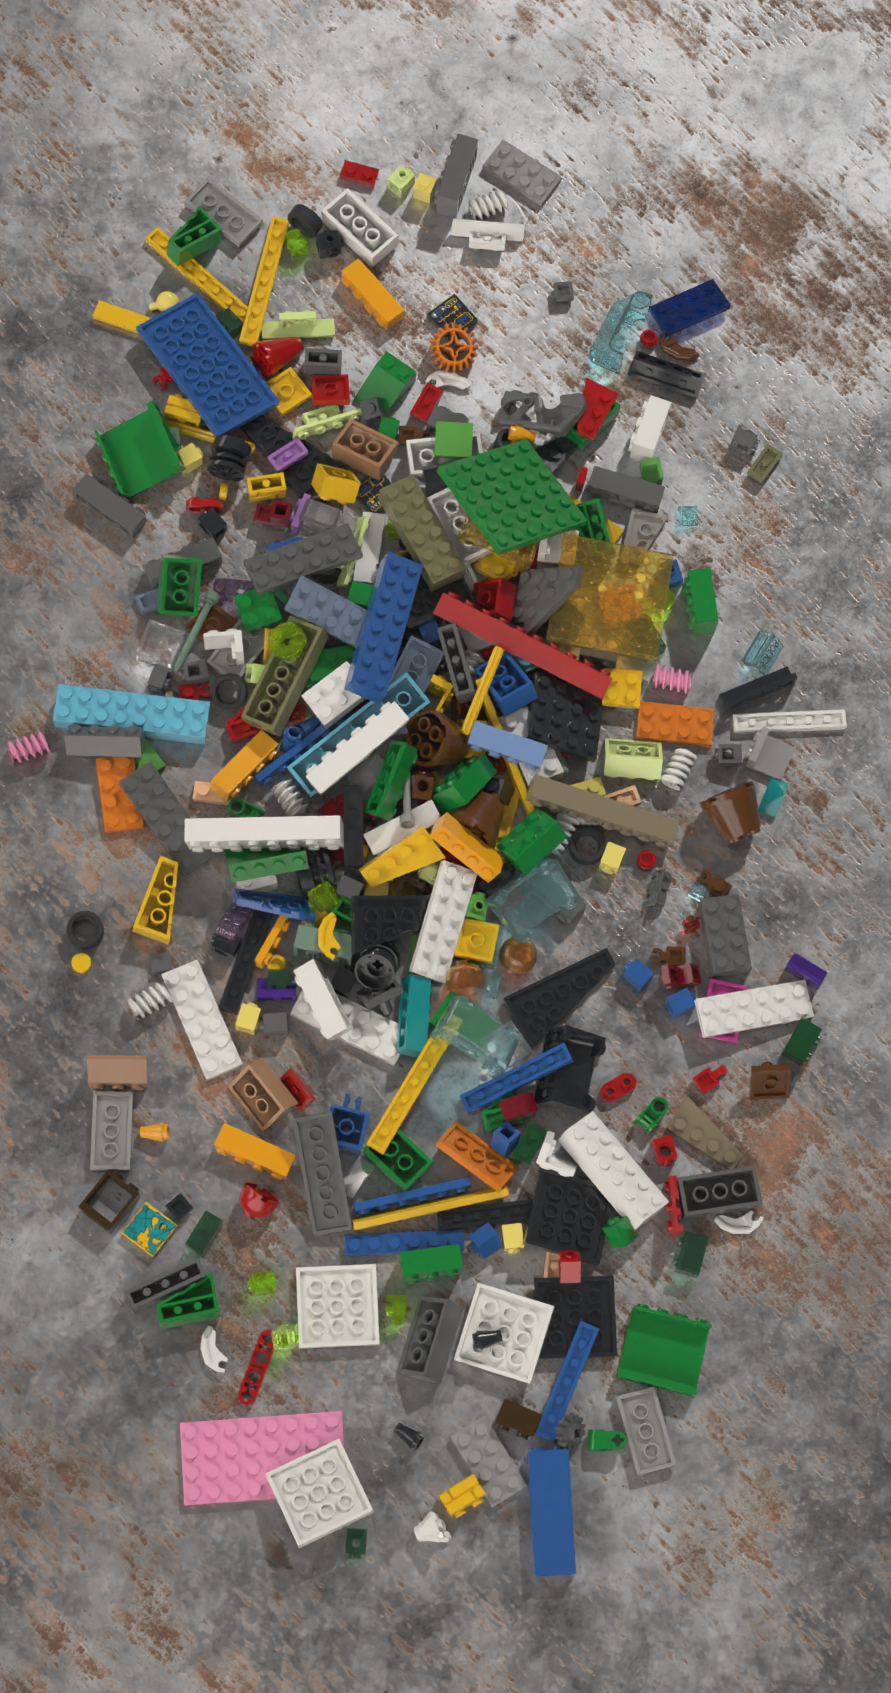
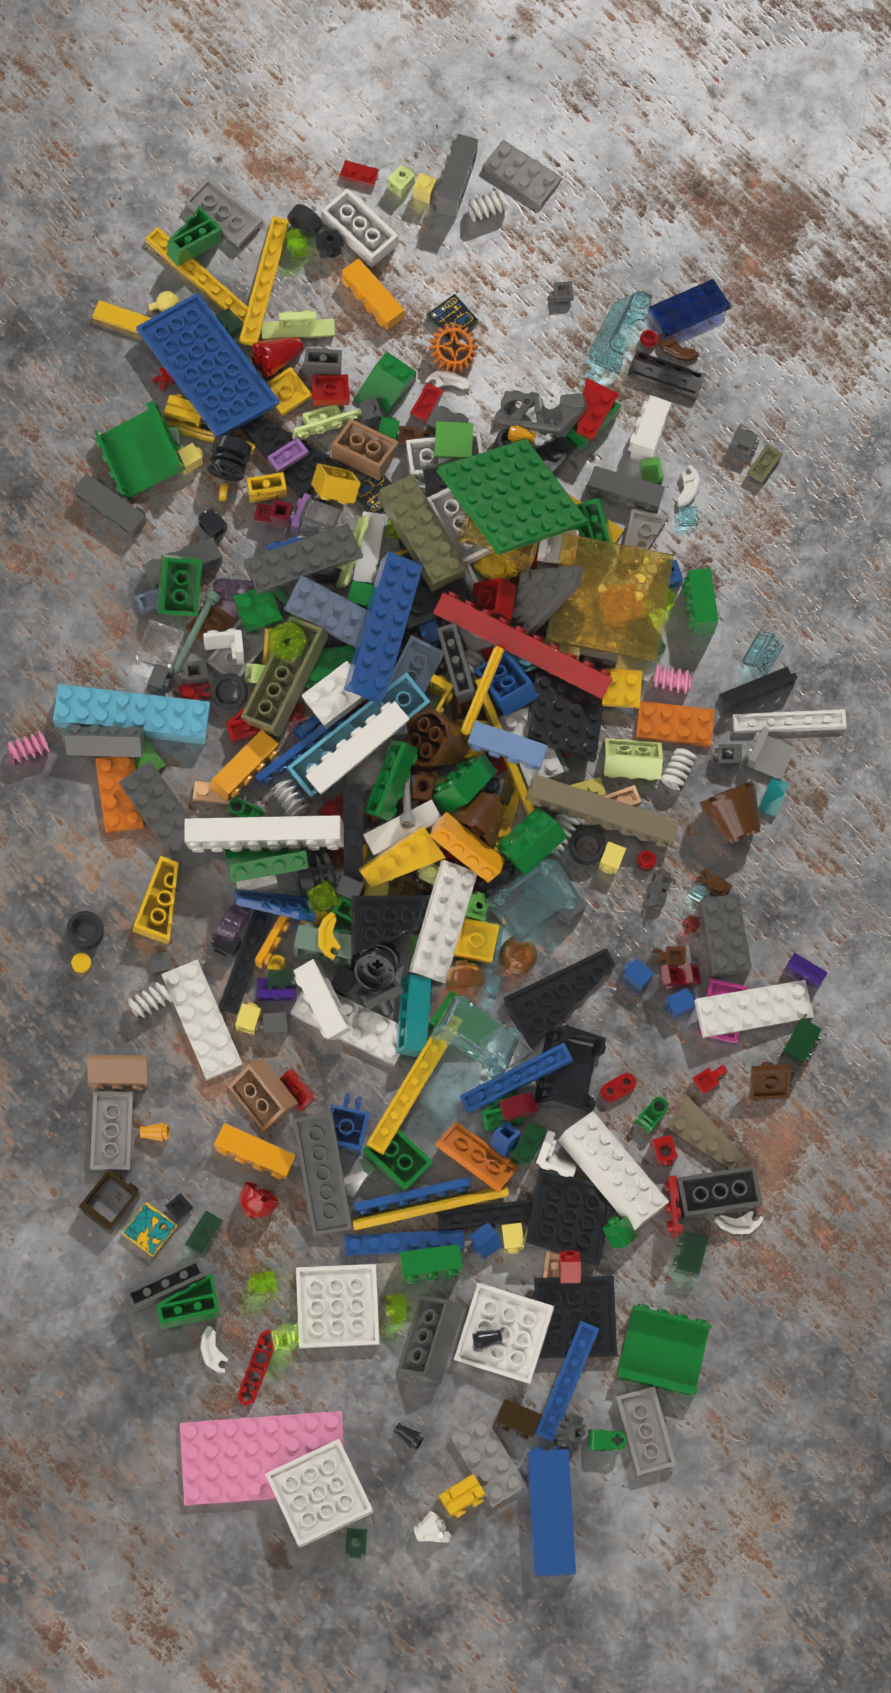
red plate [186,497,223,513] -> none
blue cone [280,726,302,752] -> none
white bracket [451,219,525,251] -> none
red tile [575,466,588,491] -> none
none -> white piece [677,465,701,508]

